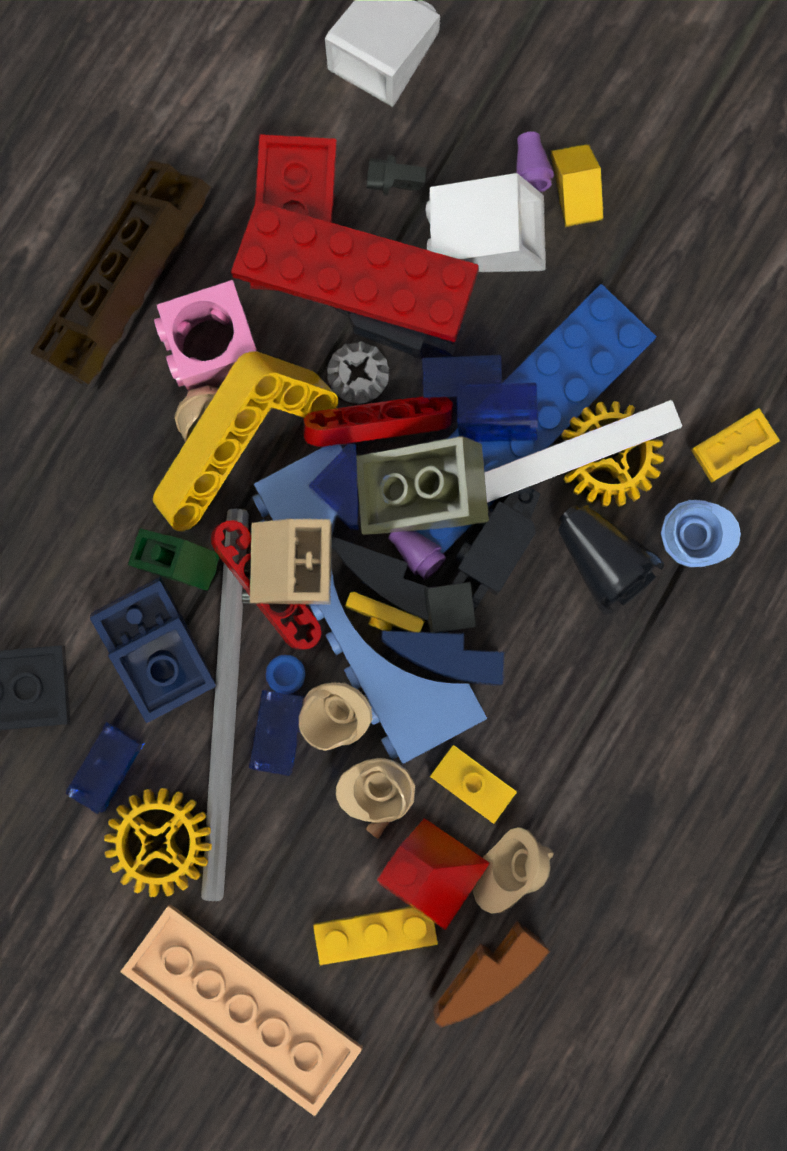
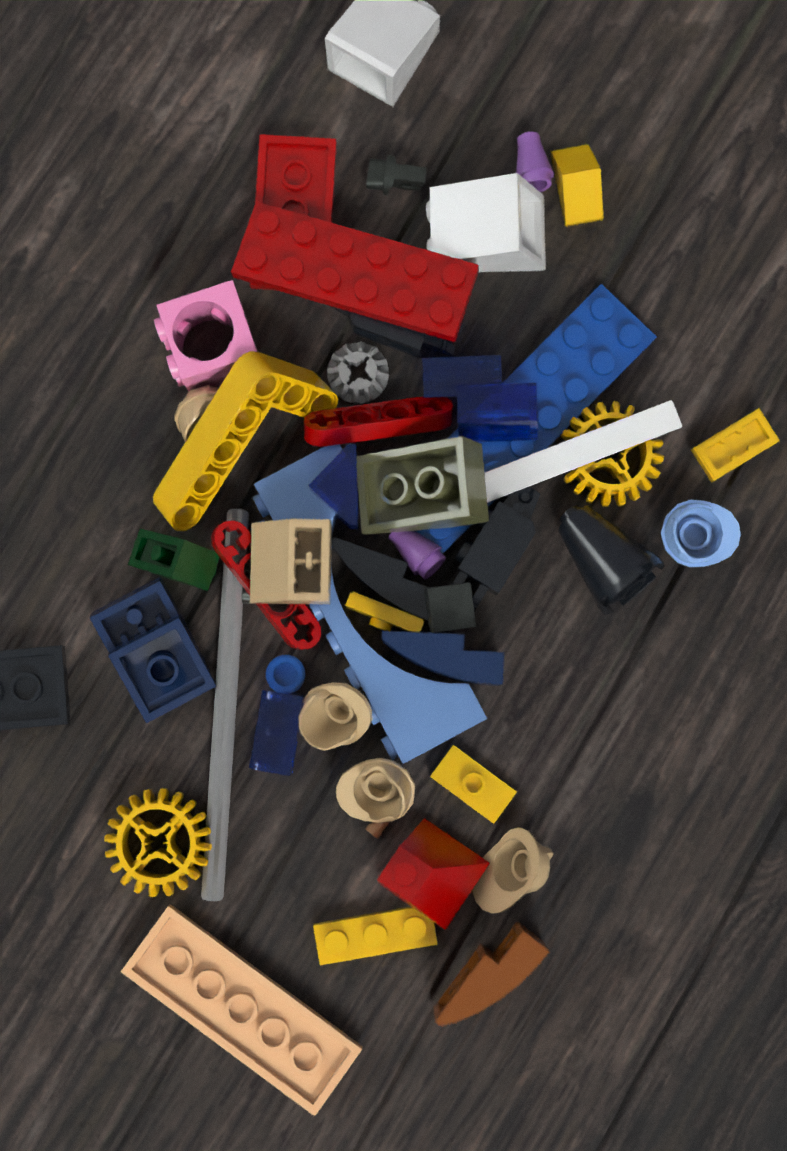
dark brown slope [31,160,211,385] -> none
clear blue hinge [66,722,145,814] -> none

